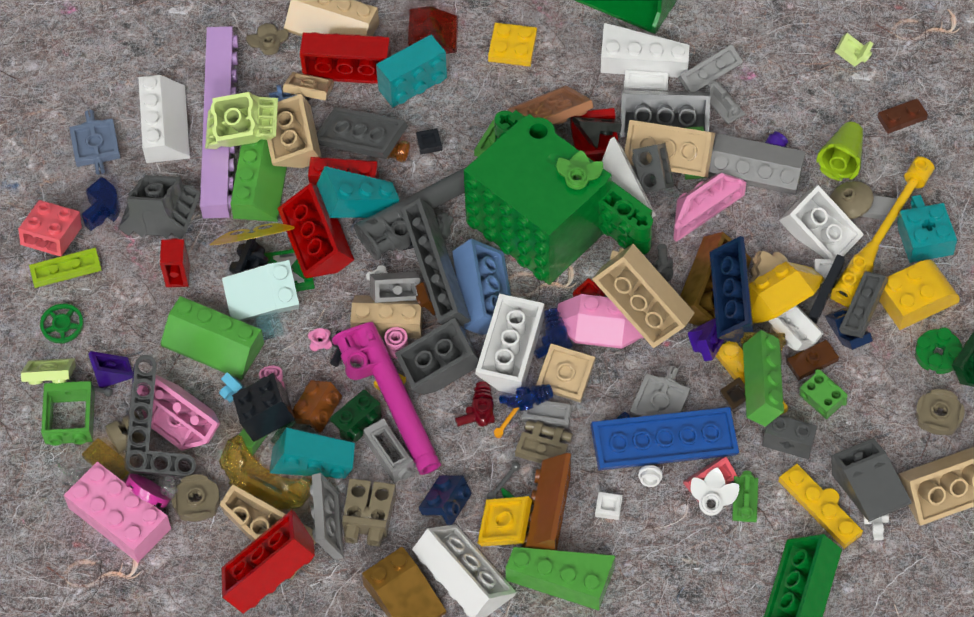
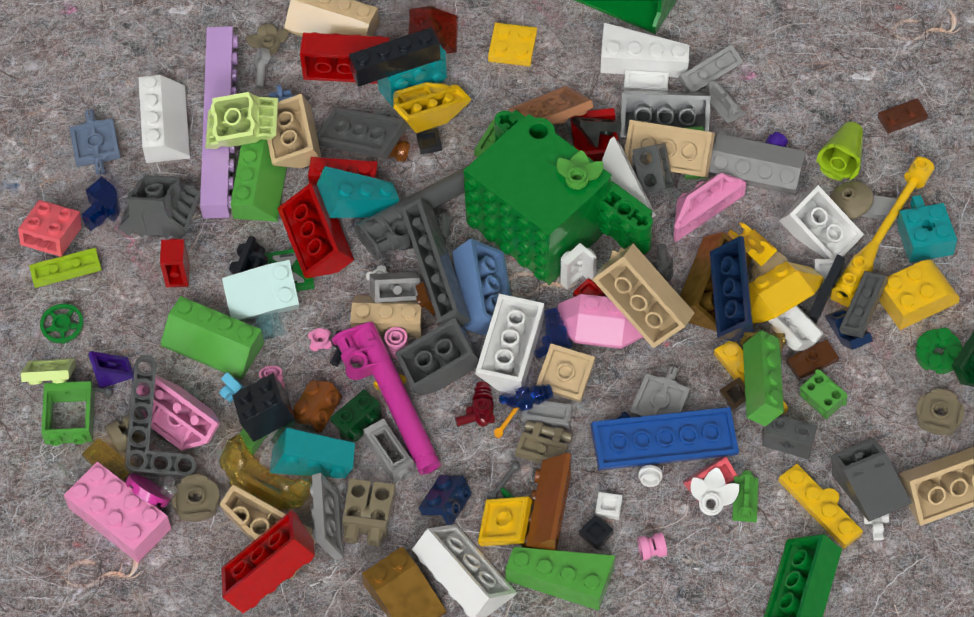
yellow piece [210,223,295,245] -> none
tan plate [283,72,334,101] -> none
dark purple slope [688,318,725,361] -> none
yellowish green bracket [834,33,874,67] -> none
none -> light grey bar [254,47,270,89]
none -> black brick [349,27,441,87]
none -> yellow wedge [393,82,471,133]
none -> white bracket [560,243,597,289]
none -> black plate [579,515,614,550]
none -> bright pink wheel [637,532,667,561]
none -> yellow hinge [727,222,777,267]

